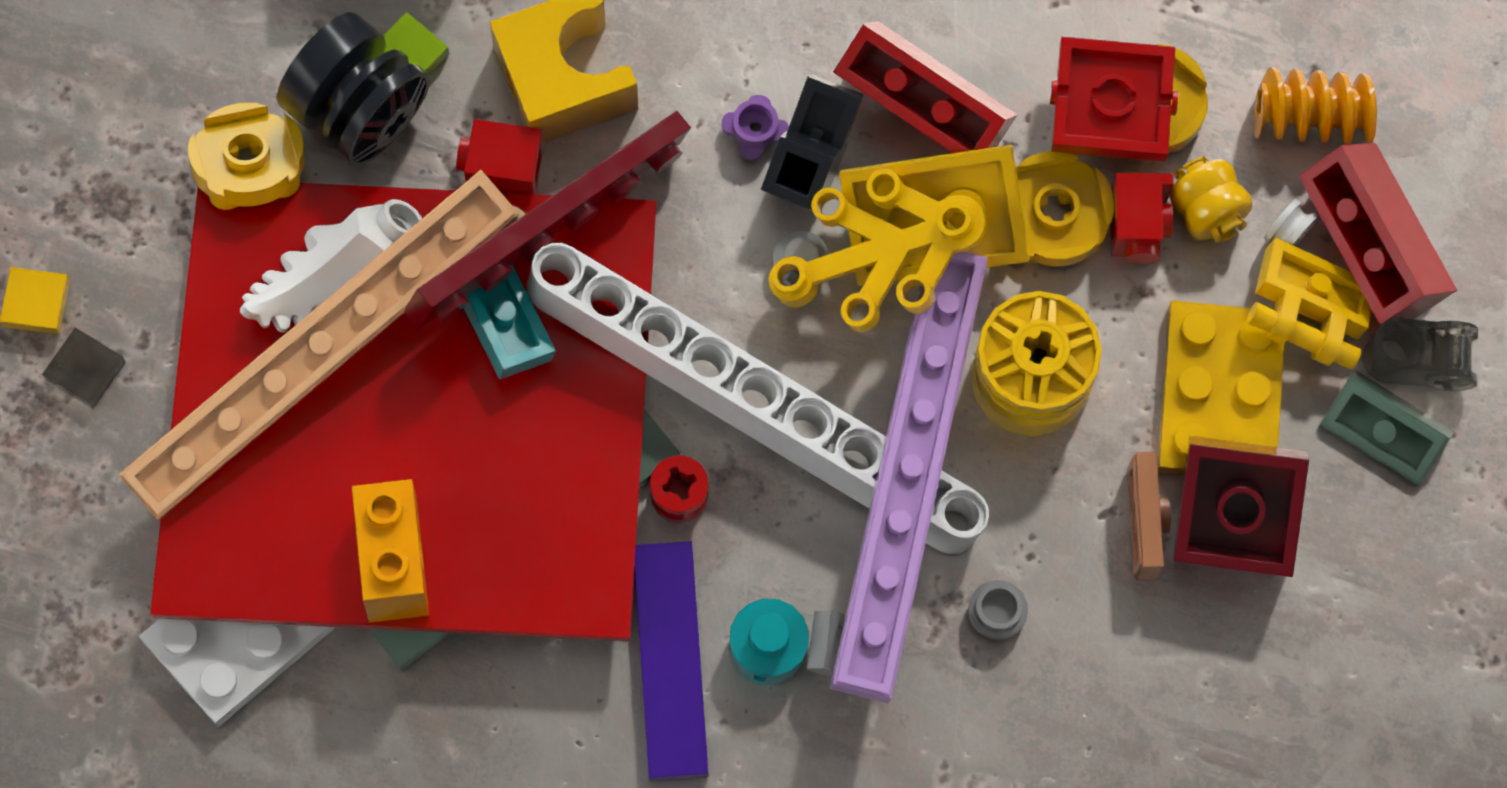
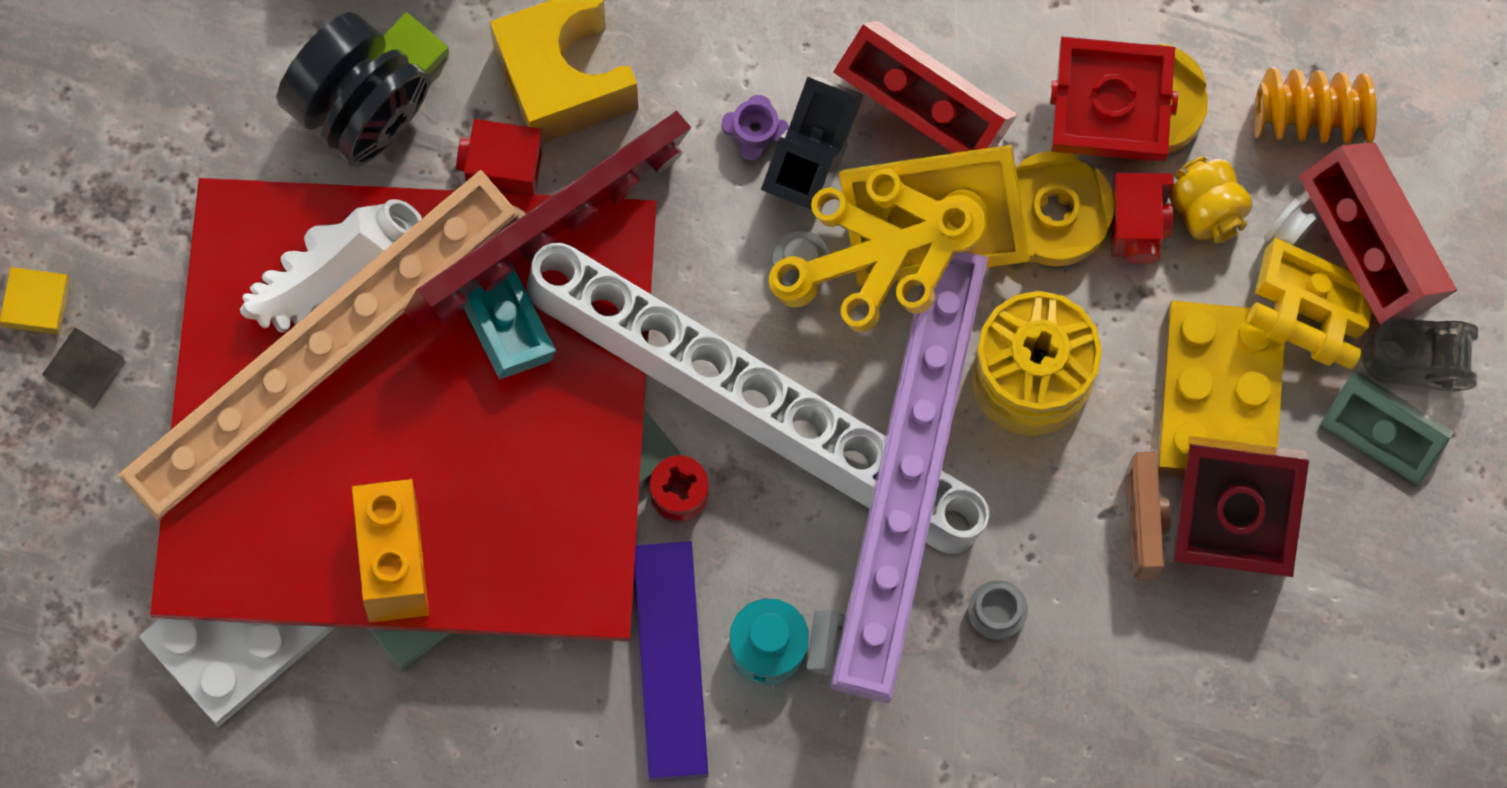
yellow plate [188,102,305,210] -> none

